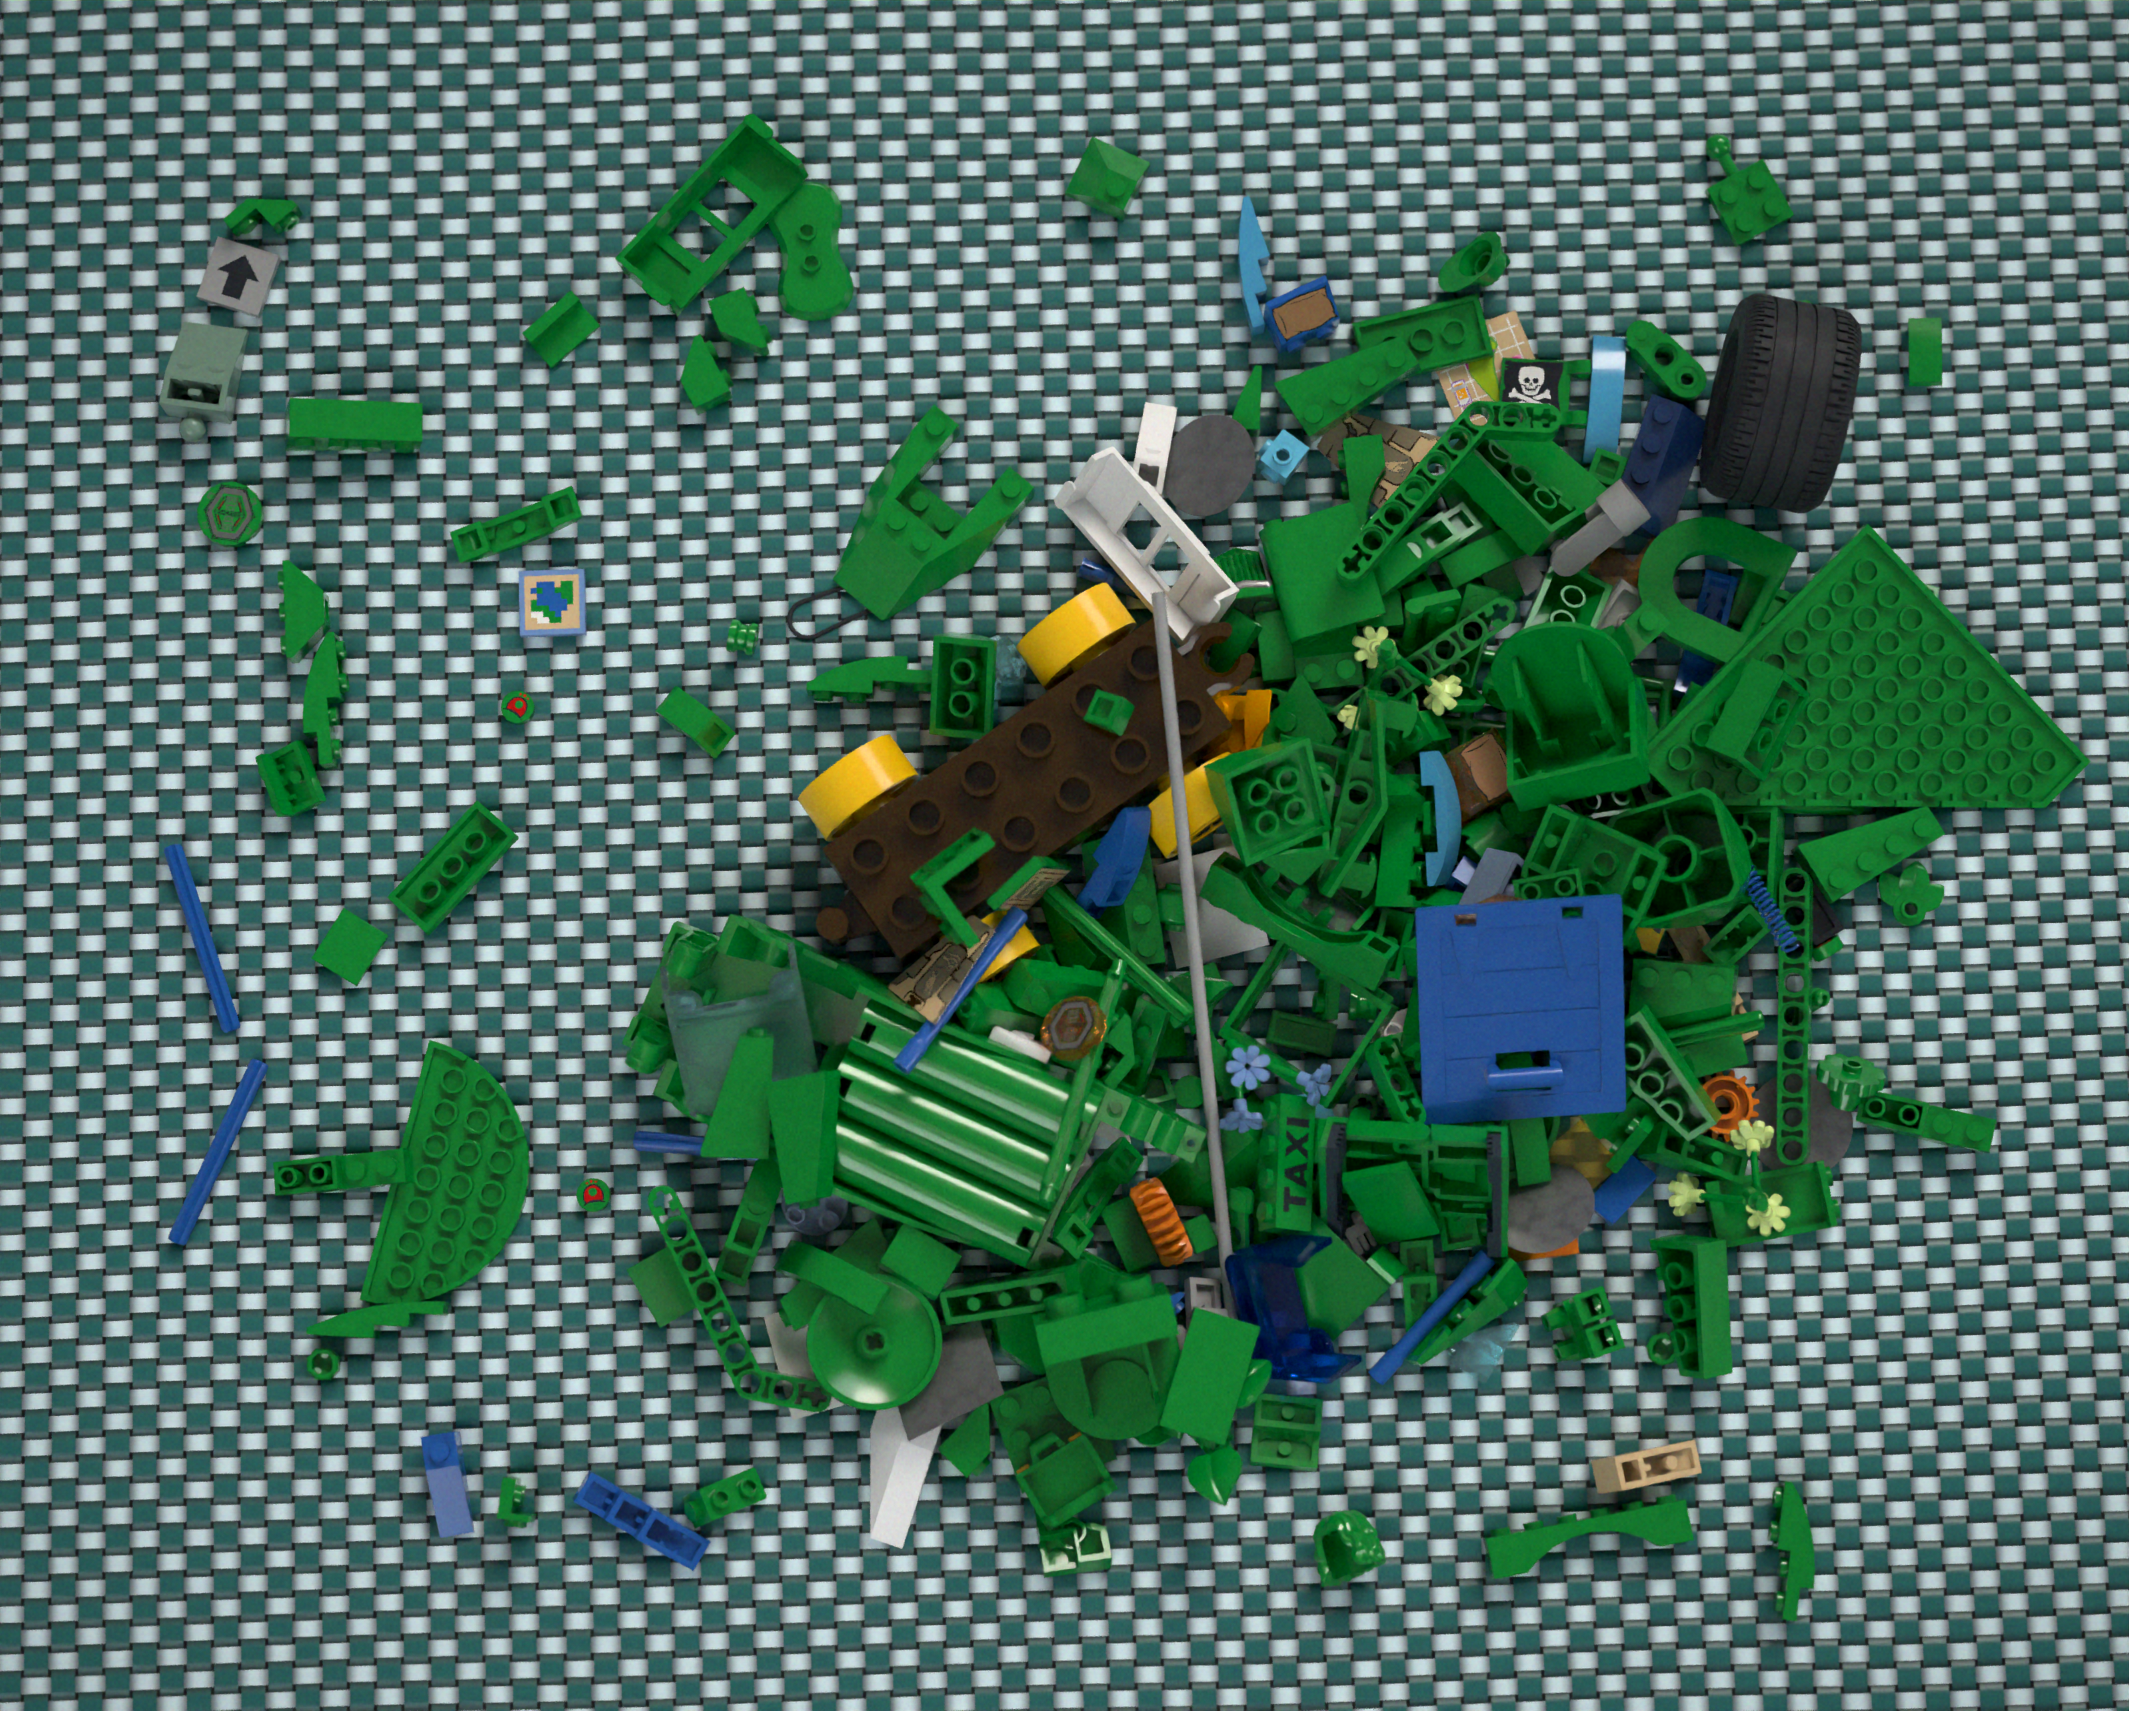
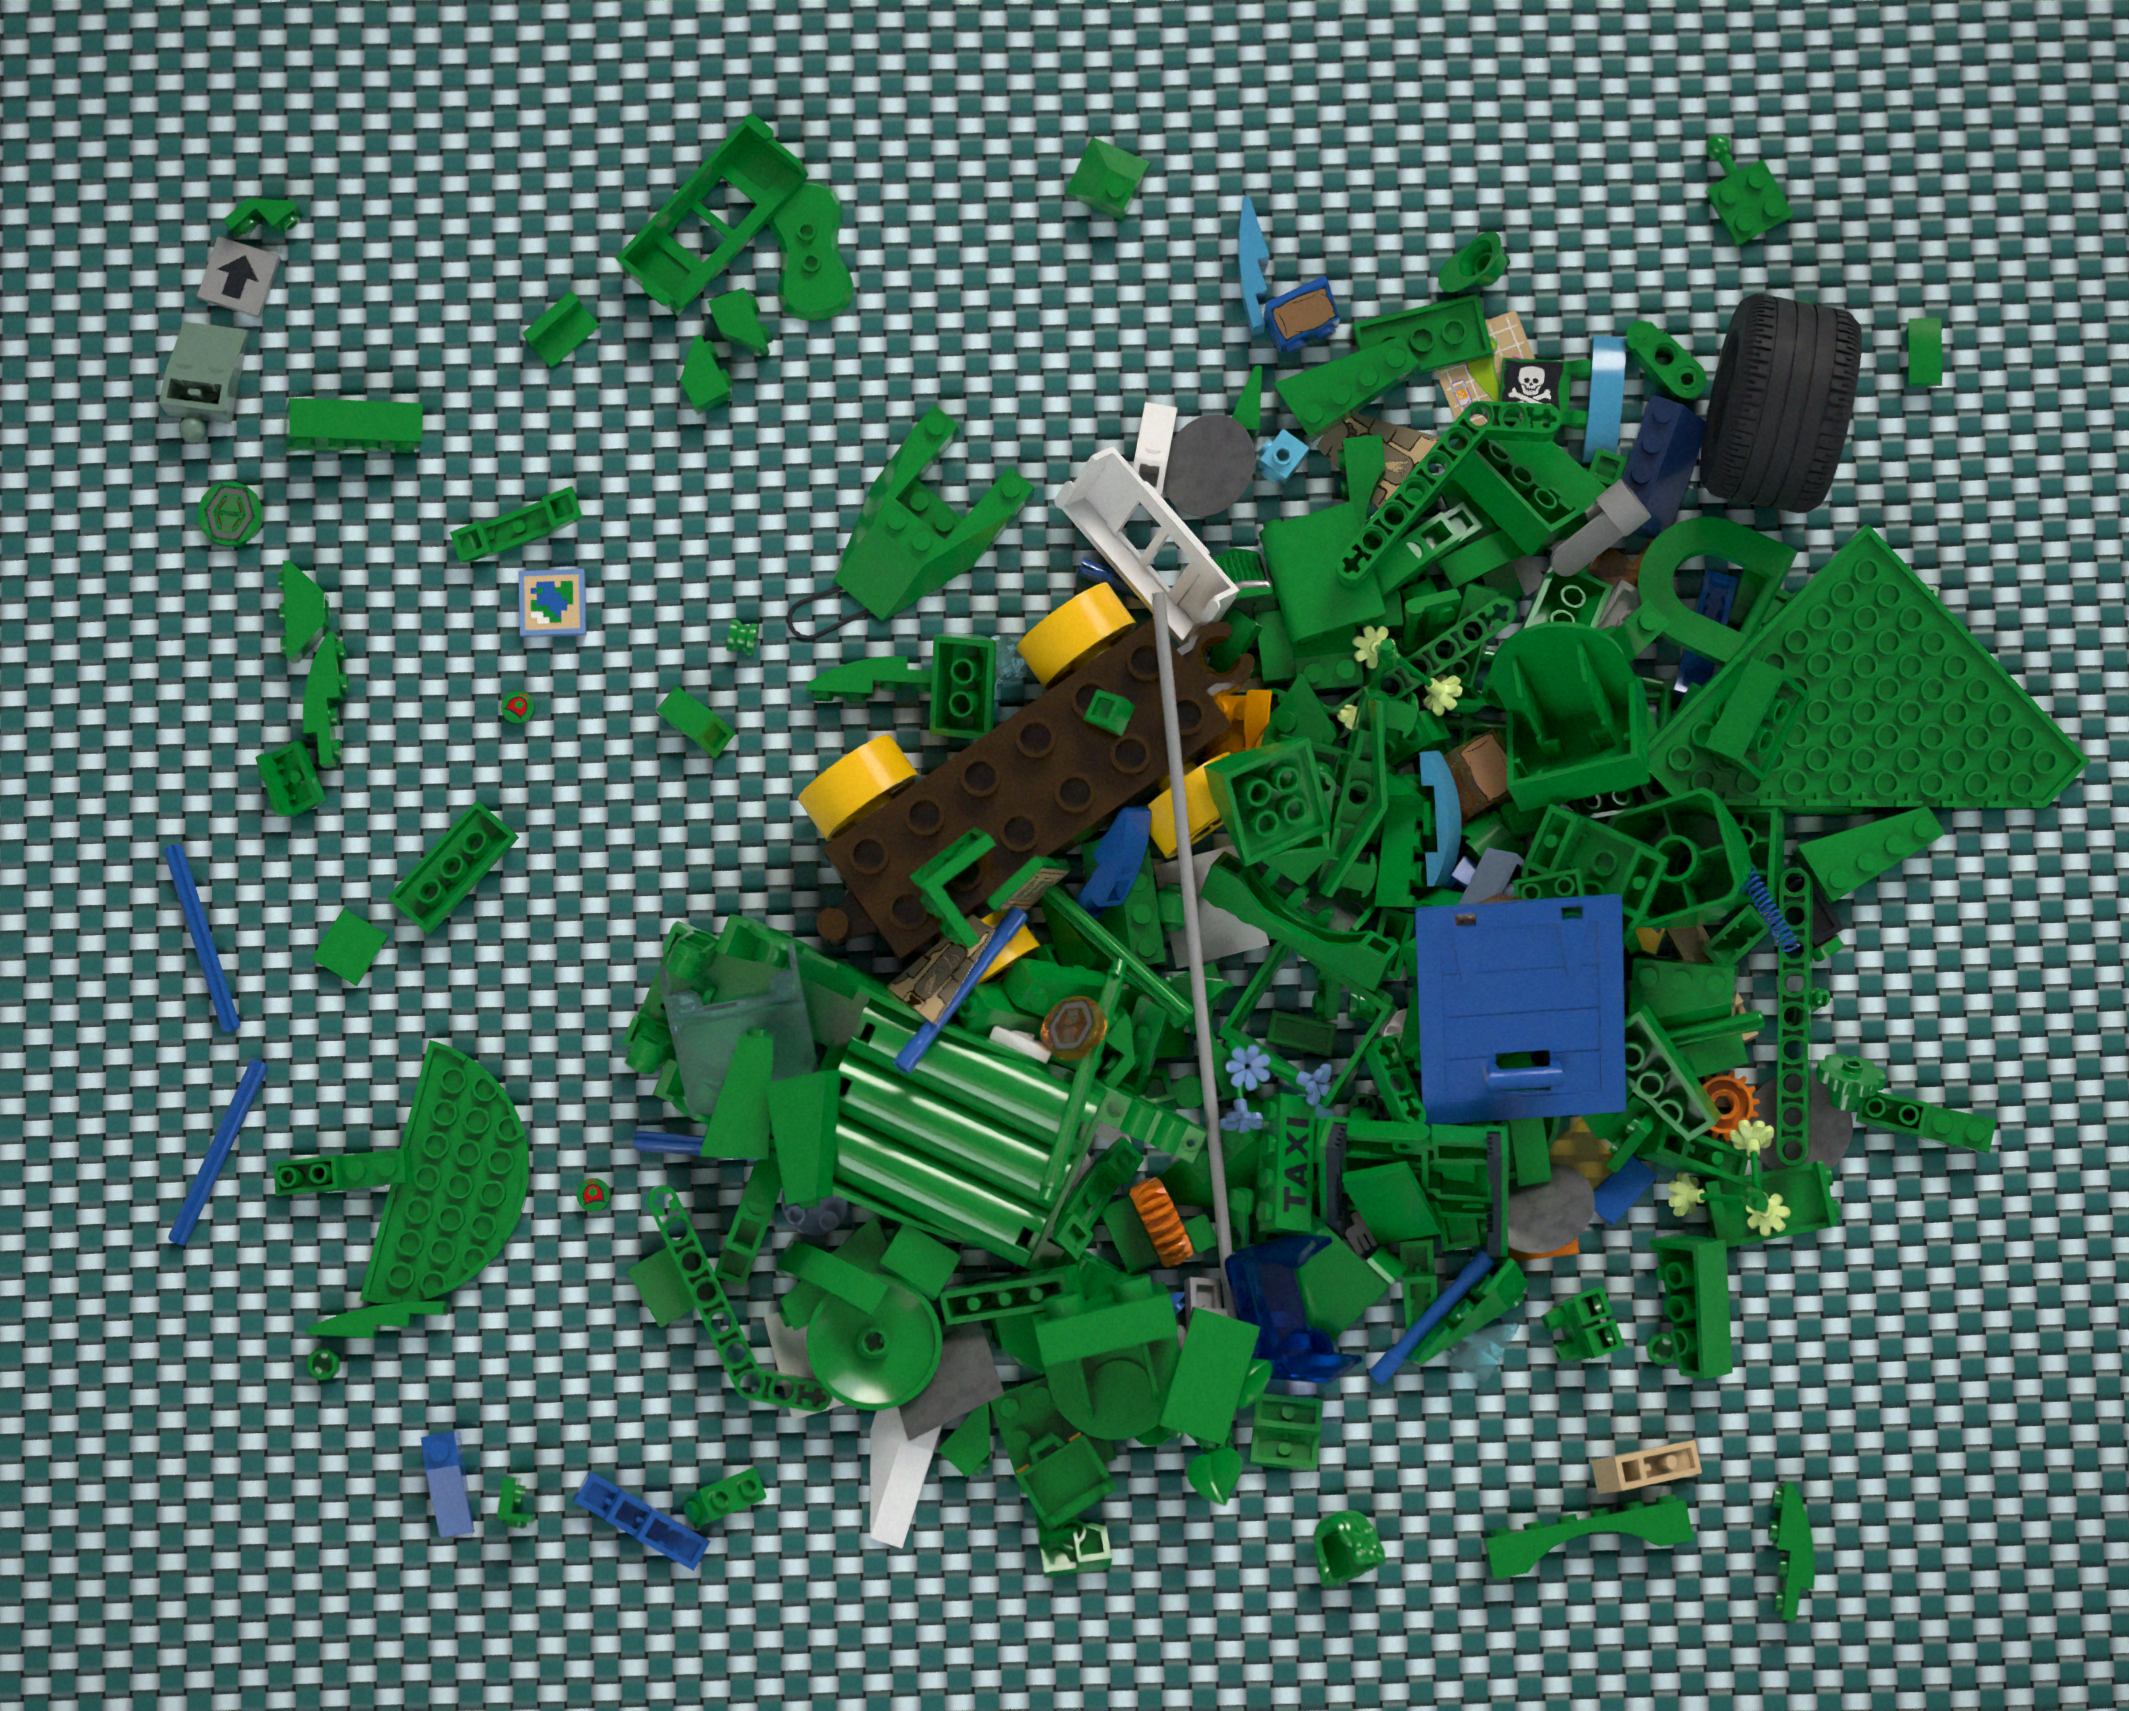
green plate [1878,861,1944,927] -> none

